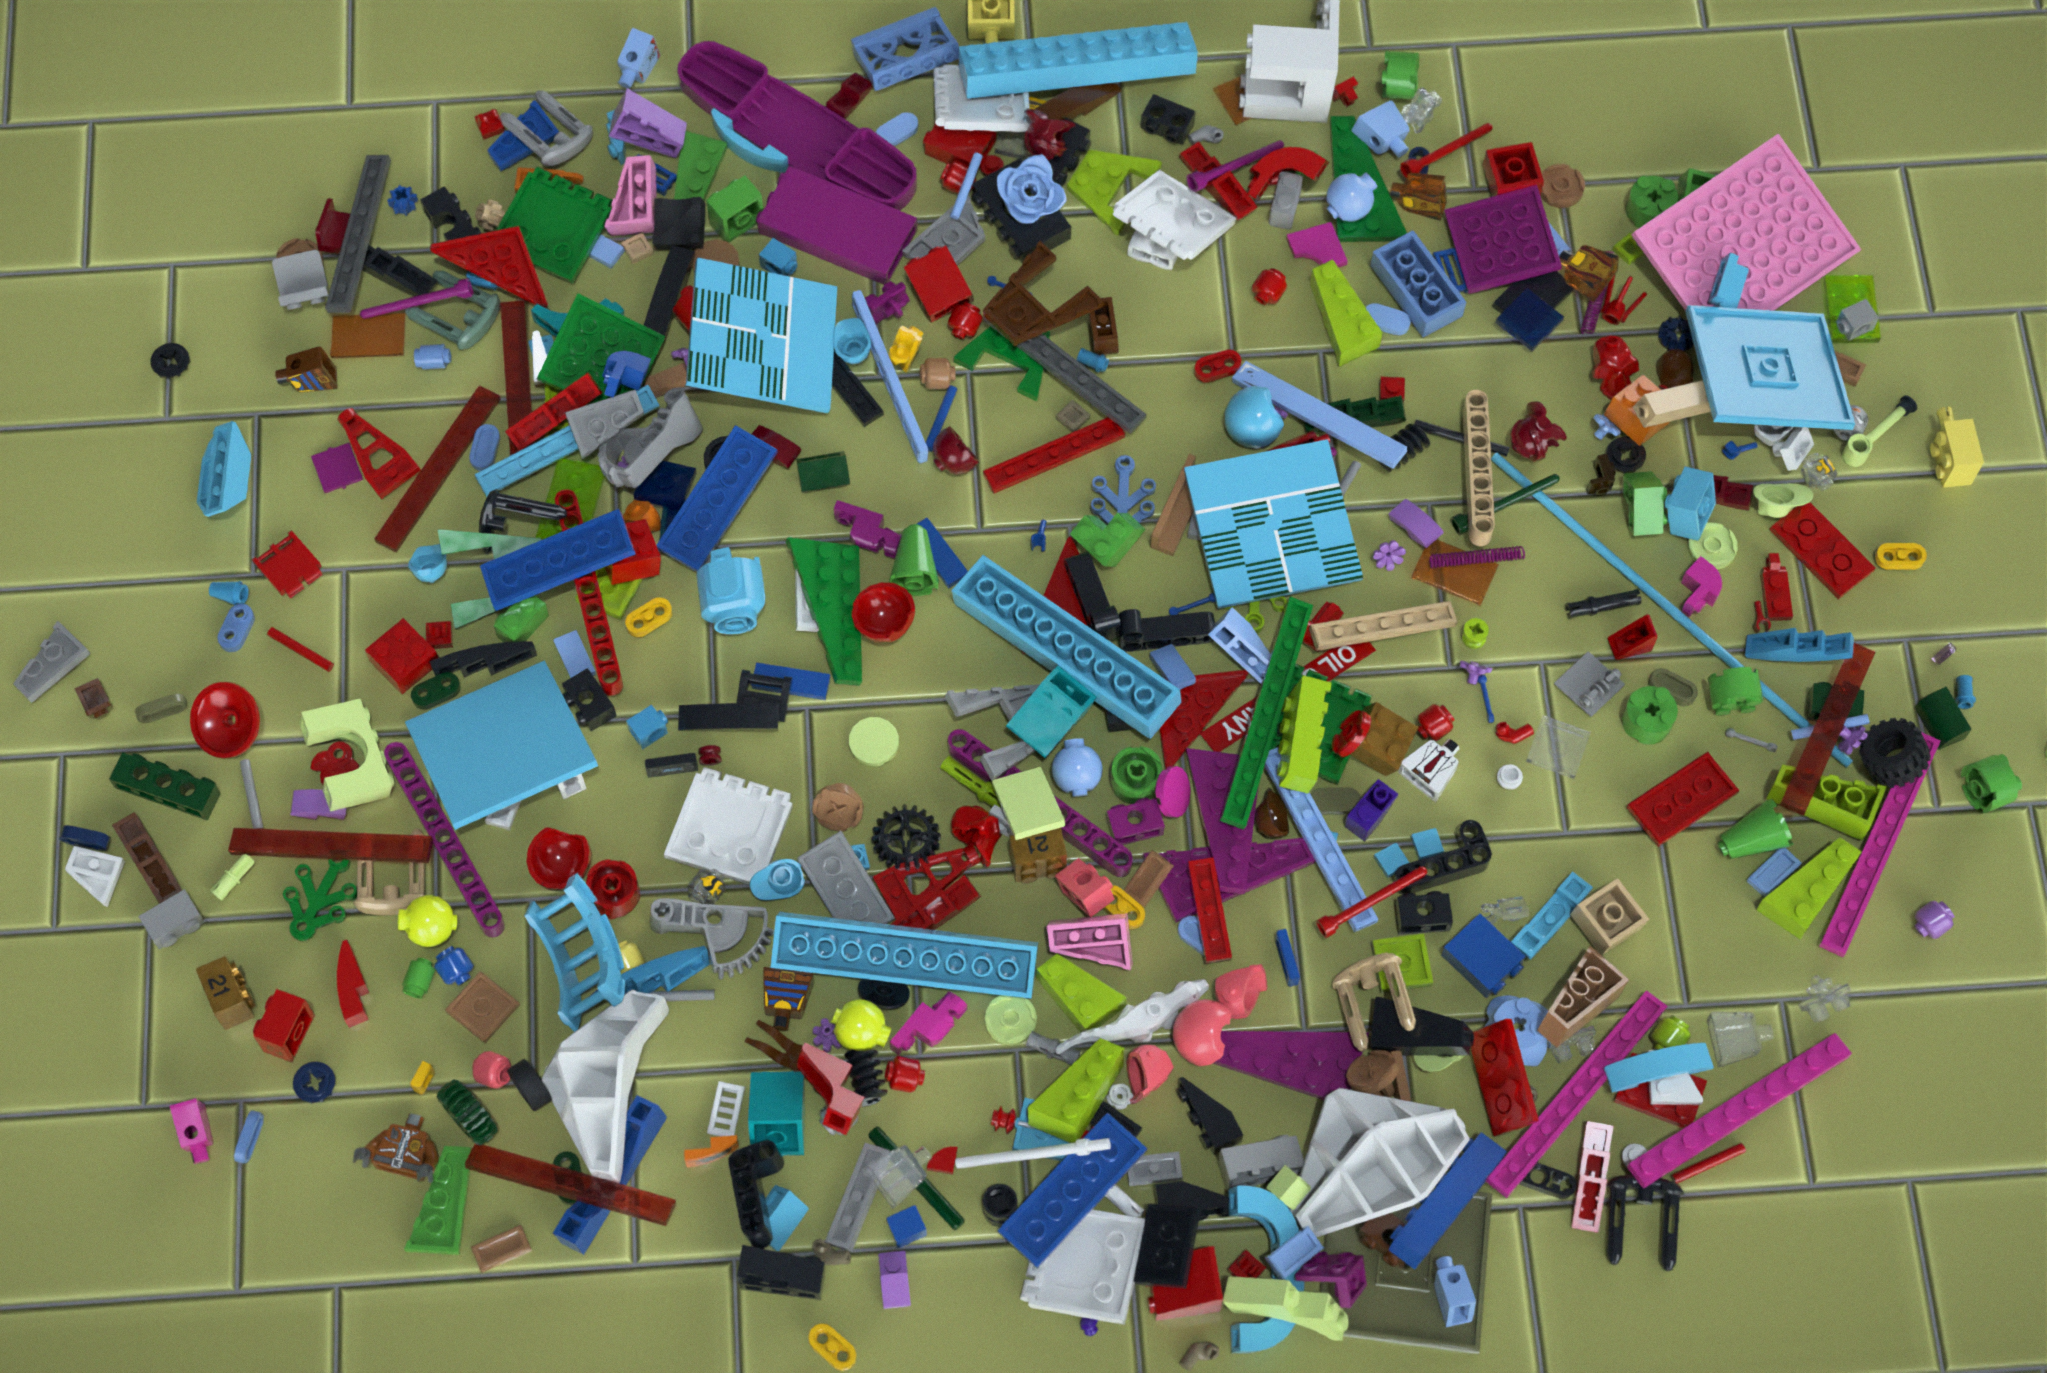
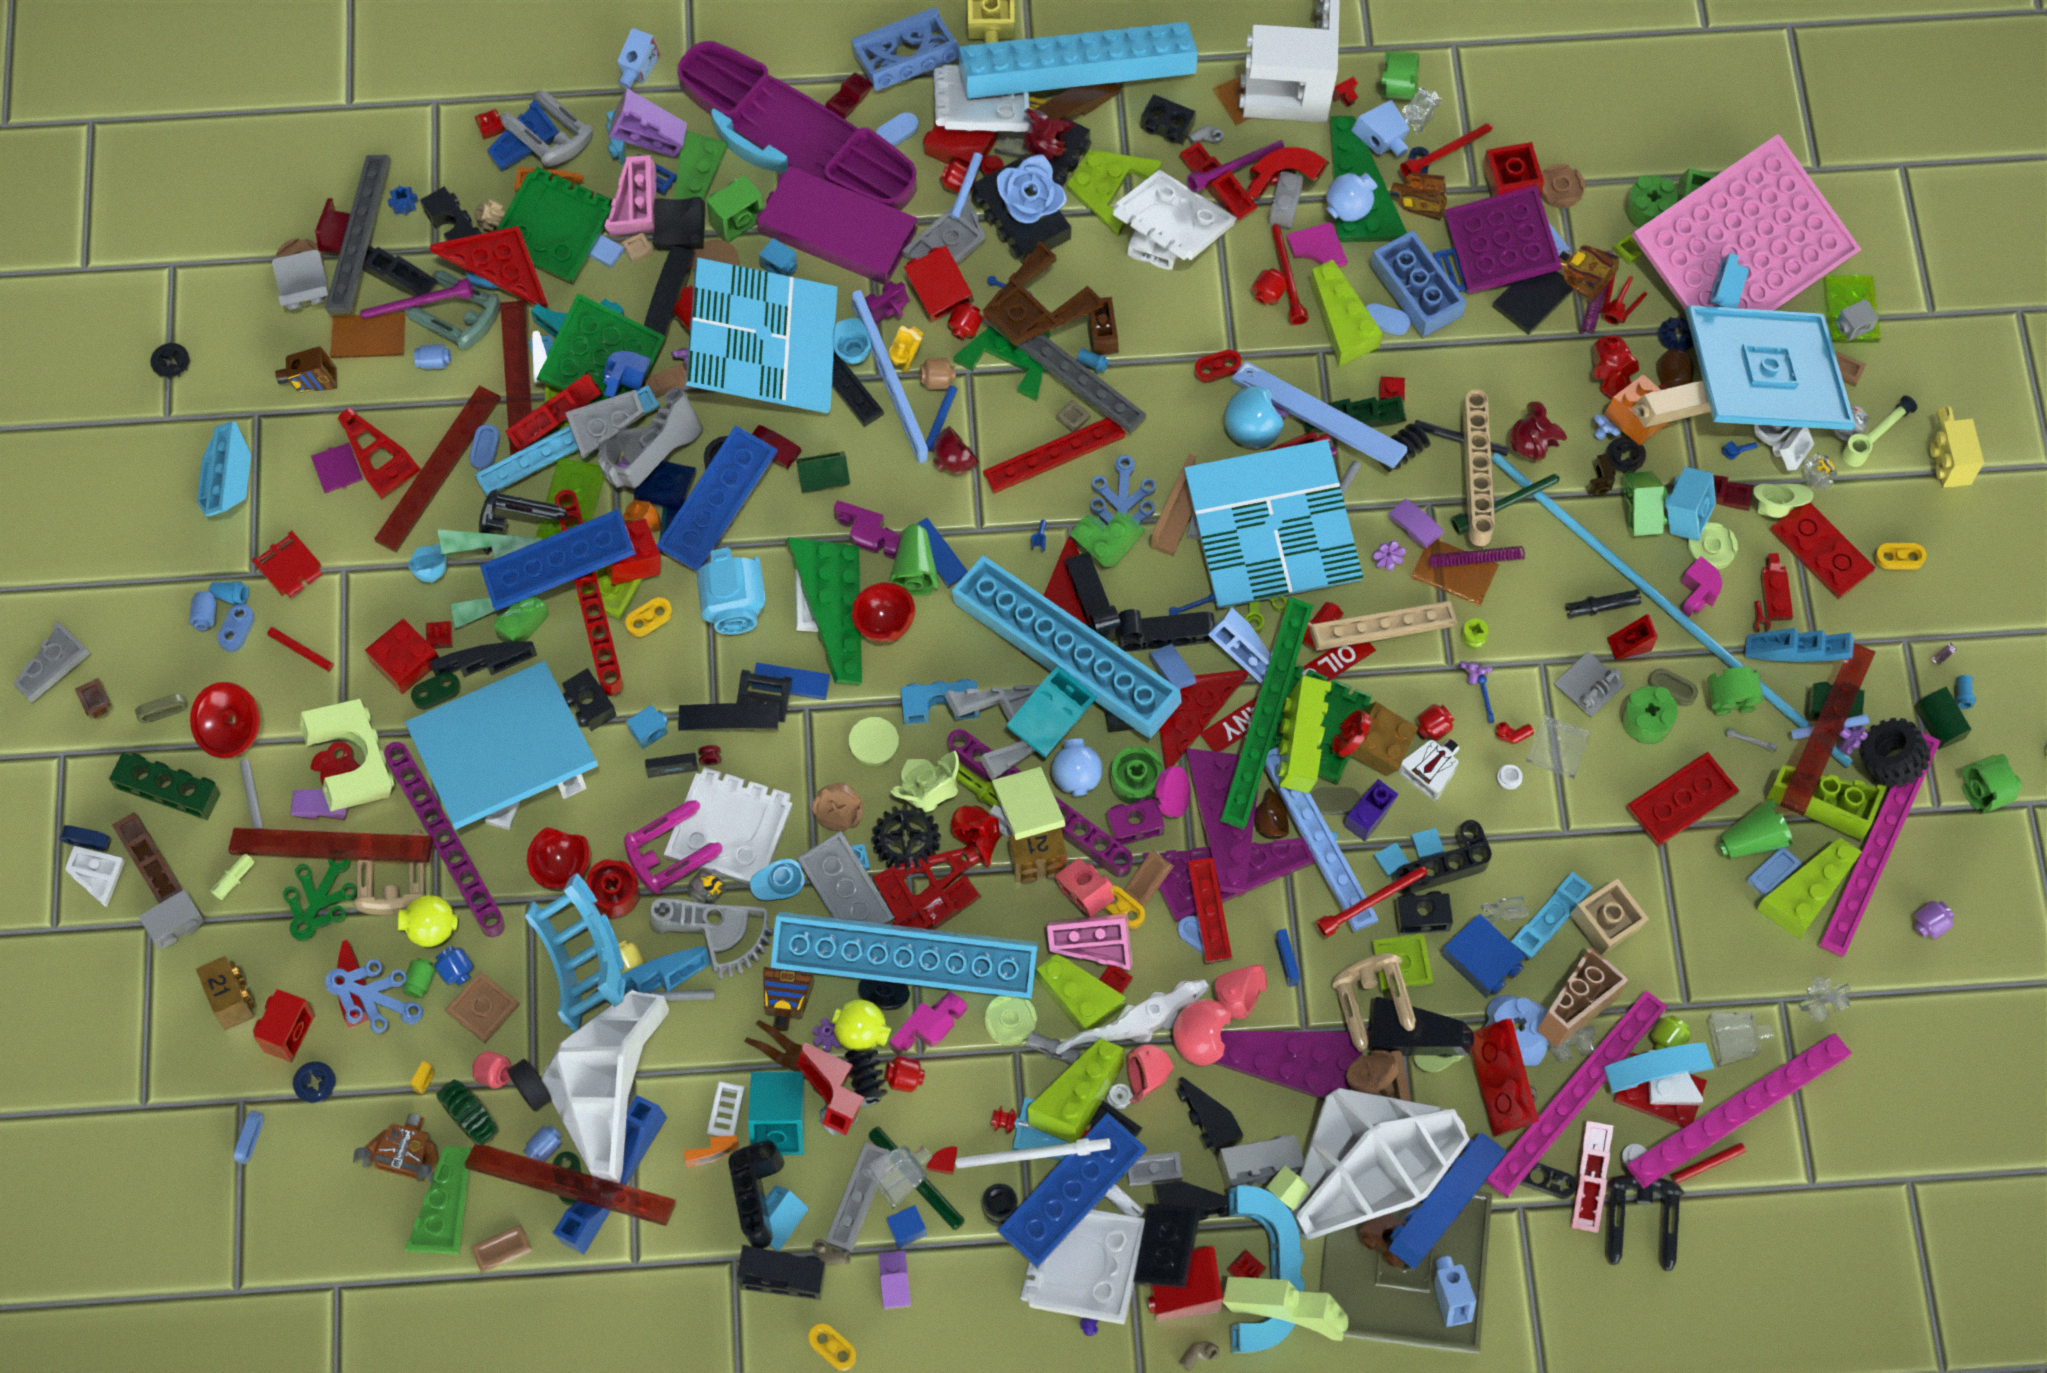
dark pink torso [170,1098,213,1164] -> none
light blue tile [553,630,596,678] -> none
light blue tile [1265,1226,1324,1280] -> none
magenta bracket [1295,1251,1367,1308] -> none
clear blue tile [1495,288,1564,351] -> none
none -> medium blue brick [189,591,217,631]
none -> medium blue plant [325,959,423,1034]
none -> medium blue brick [523,1125,562,1165]
none -> dark pink piece [624,800,723,894]
none -> yellowish green brick [890,750,959,812]
none -> dark azure arch [901,679,980,725]
none -> red plate [1099,965,1133,994]
none -> red piece [1271,224,1309,325]

